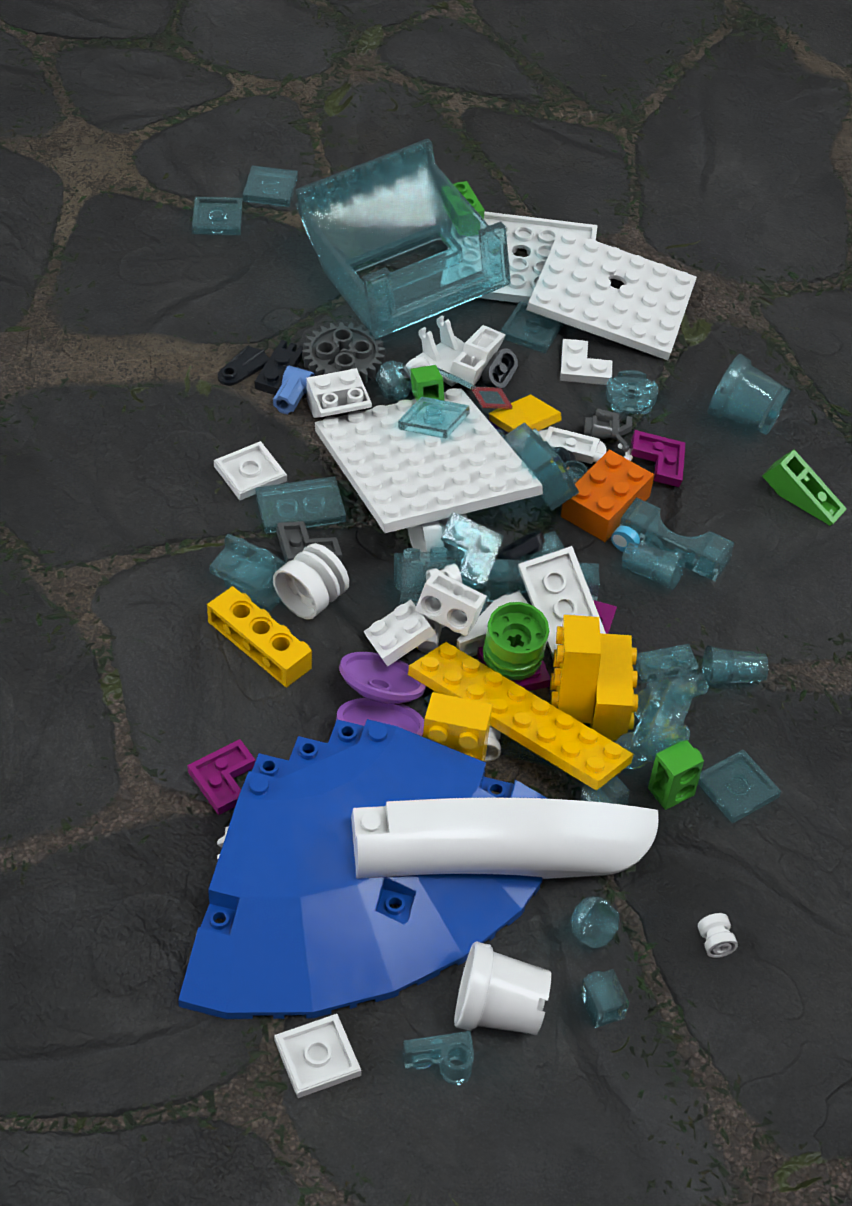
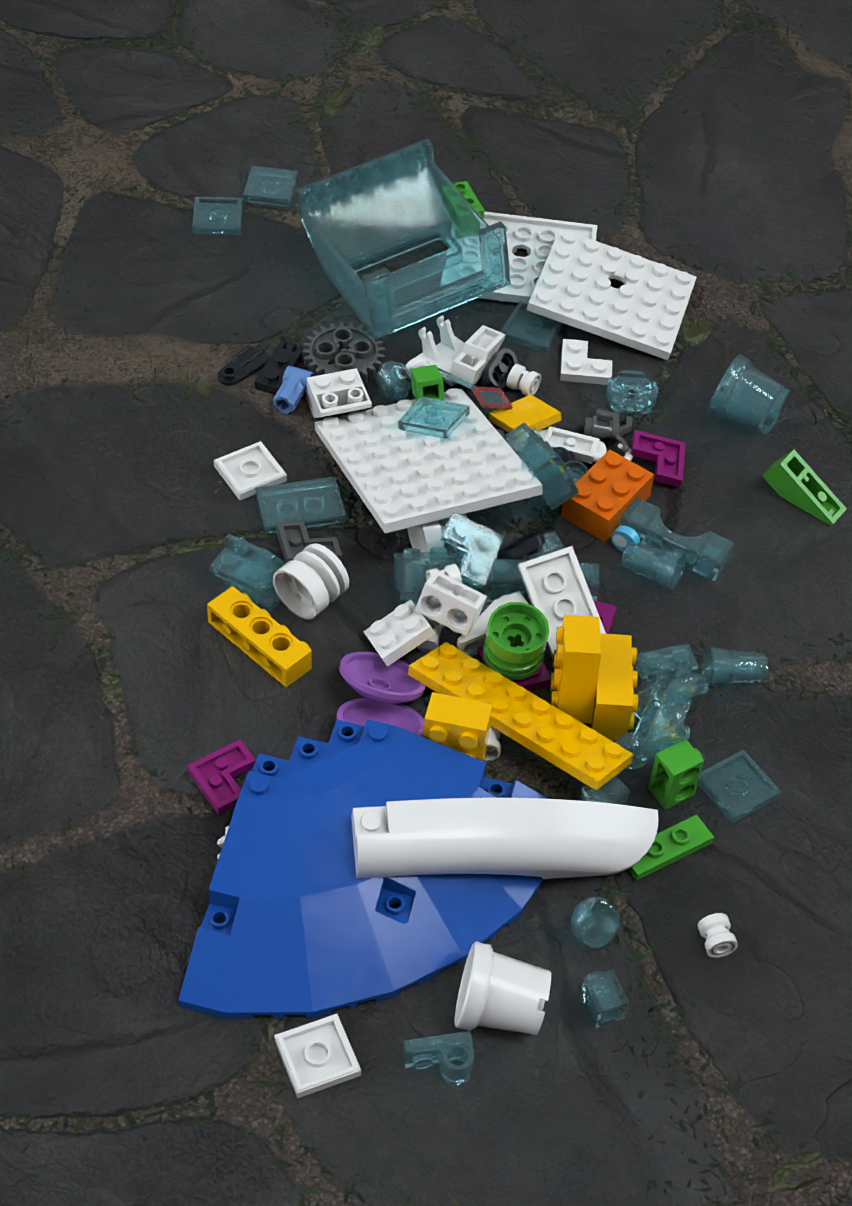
none -> white wheel [506,364,541,396]
none -> bright green plate [628,815,714,881]

